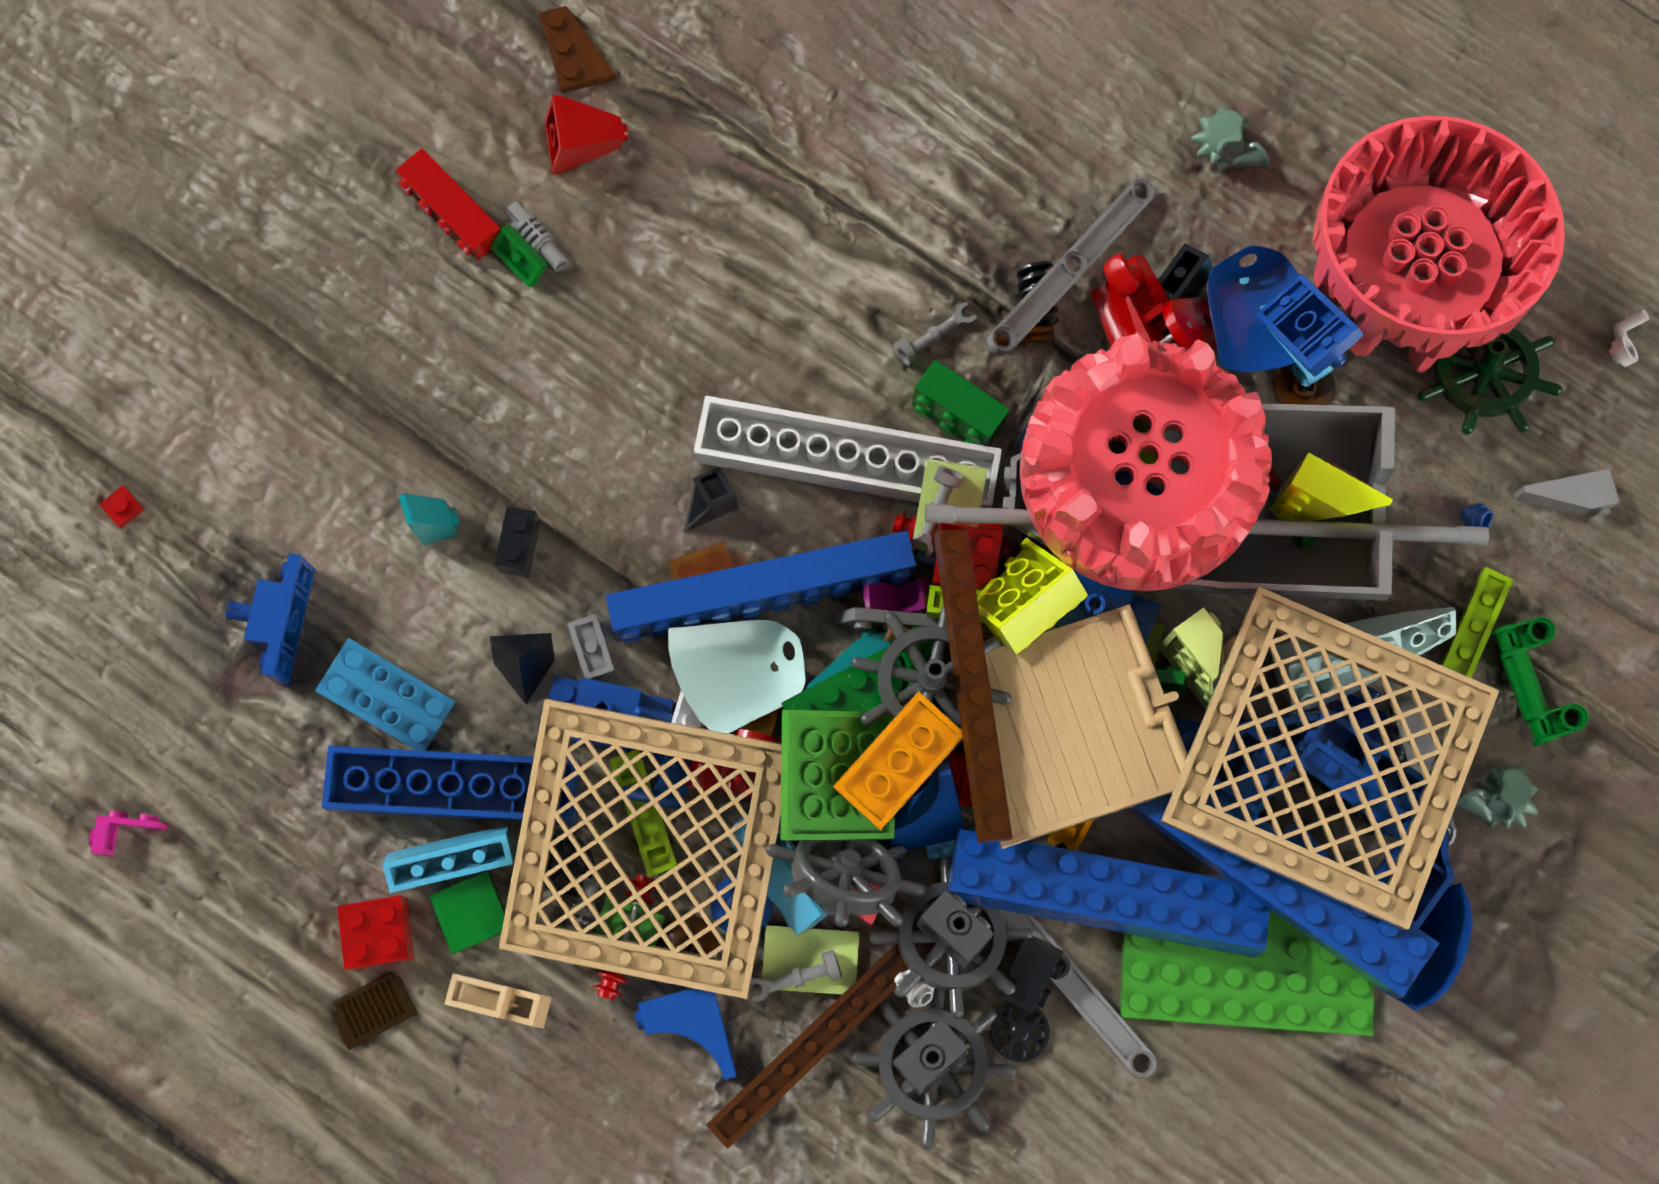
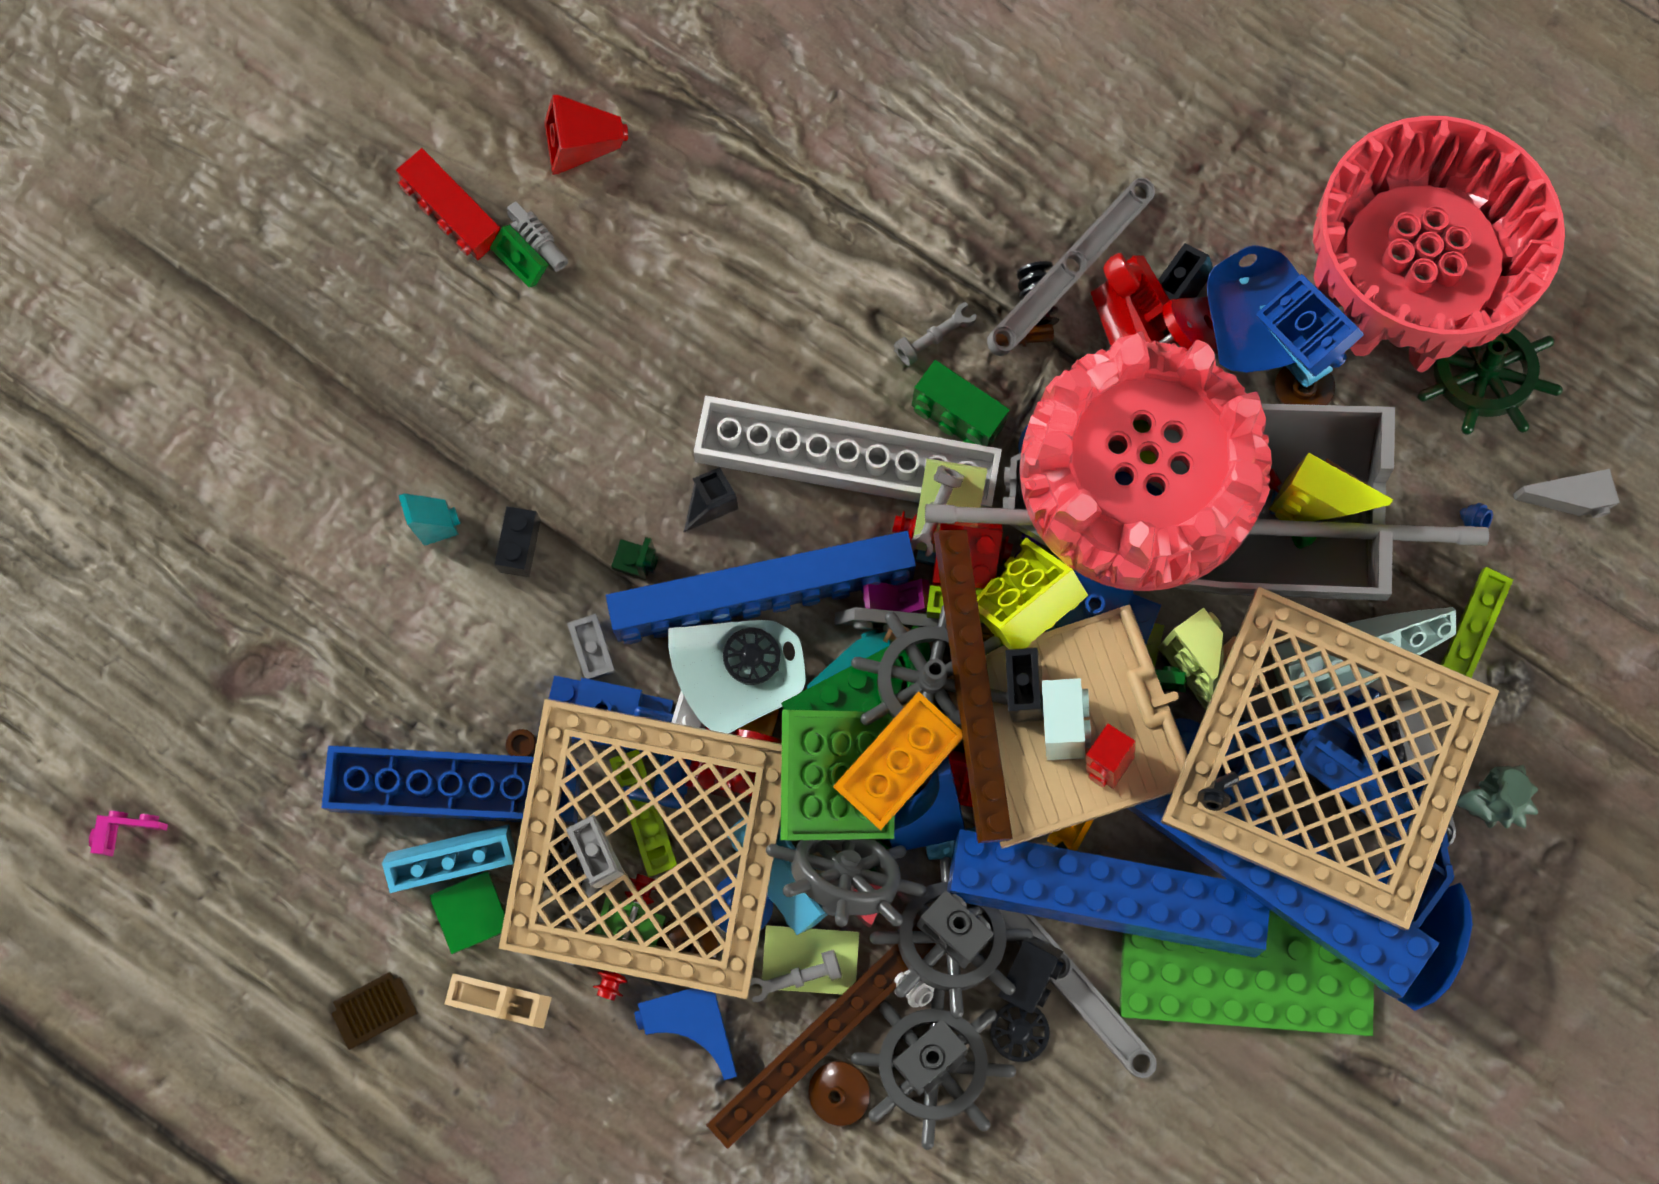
red plate [99,485,145,529] -> none
blue brick [225,553,316,686] -> none
dark azure plate [315,638,456,751] -> none
red brick [337,895,415,971] -> none
black slope [490,633,555,704] -> none
reddish brown wing [539,6,617,94] -> none
clear orange plate [667,541,734,580] -> none
sand green head [1191,105,1271,173] -> none
green piece [1491,617,1589,747] -> none
white plate [1609,310,1649,367] -> none
none -> reddish brown tile [506,729,537,757]
none -> light grey slope [566,814,624,888]
none -> dark green bracket [611,537,659,580]
none -> black wheel [723,628,780,685]
none -> reddish brown dish [808,1061,871,1126]
none -> black brick [1005,648,1044,722]
none -> light aqua piece [1042,678,1091,760]
none -> red piece [1086,723,1136,789]
none -> black plate [1197,771,1239,811]

